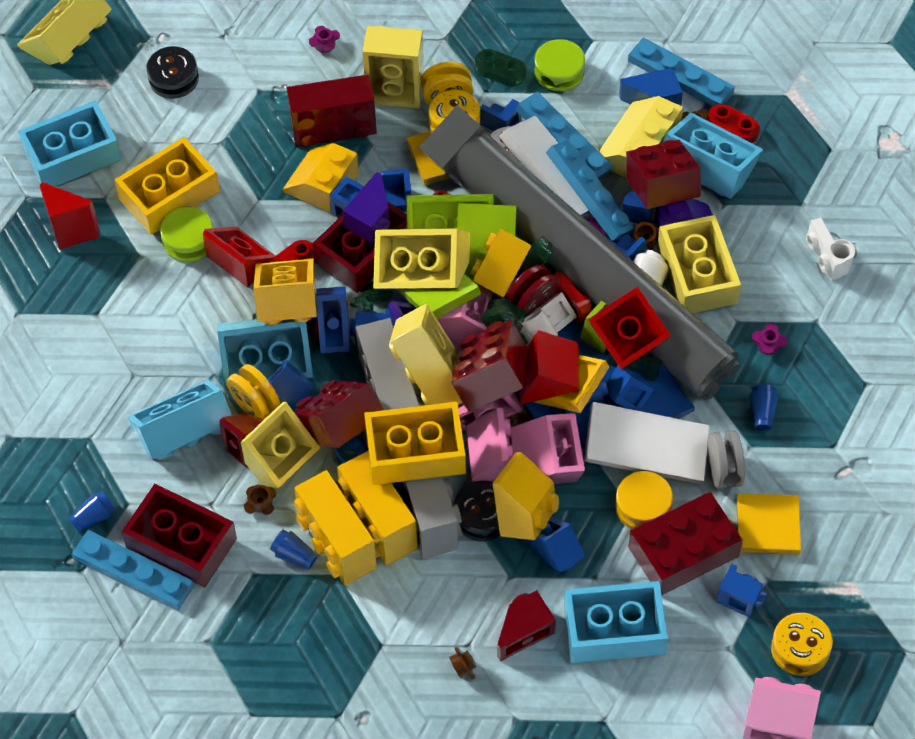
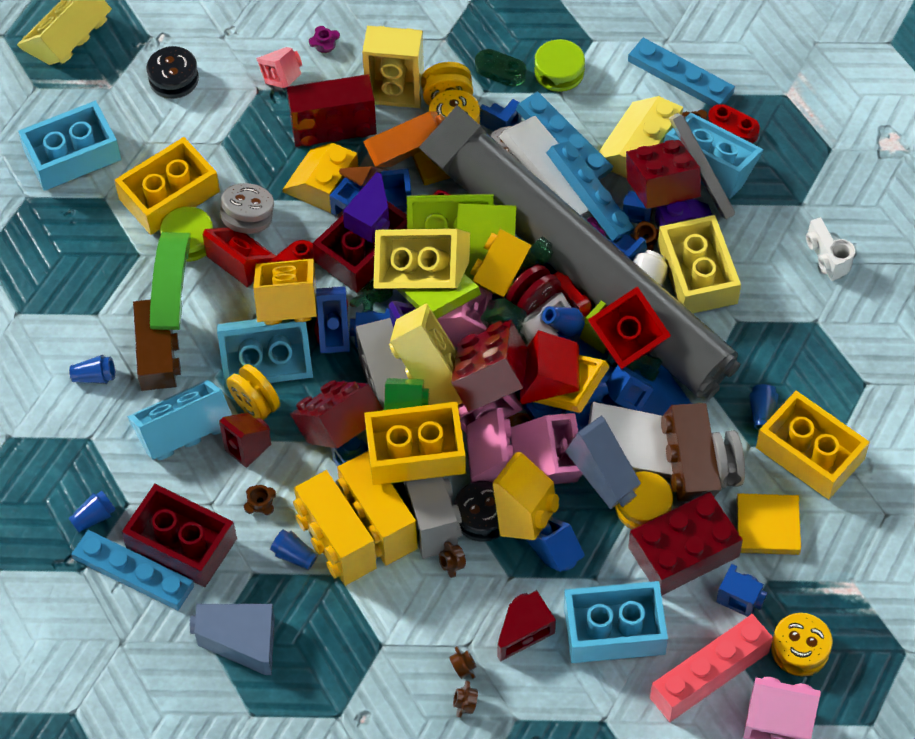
red slope [40,182,101,250] -> none
light yellow slope [241,402,320,488] -> none
blue panel [268,360,313,410] -> none
blue slope [619,68,683,106] -> none
magenta plate [752,324,787,355] -> none
none -> blue cone [69,355,116,384]
none -> reddish brown brick [133,299,181,391]
none -> bright green slope [150,232,191,330]
none -> sand blue slope [190,604,275,675]
none -> light grey head [220,183,274,234]
none -> coral slope [256,47,302,88]
none -> dark orange slope [339,166,389,186]
none -> orange slope [363,111,445,167]
none -> green brick [384,378,429,410]
none -> reddish brown plate [439,541,466,578]
none -> reddish brown plate [453,681,478,718]
none -> blue cone [542,306,585,337]
none -> sand blue slope [565,415,641,509]
none -> coral brick [650,614,773,722]
none -> reddish brown brick [661,403,722,502]
none -> light grey tile [669,113,735,220]
none -> yellow brick [756,390,870,500]

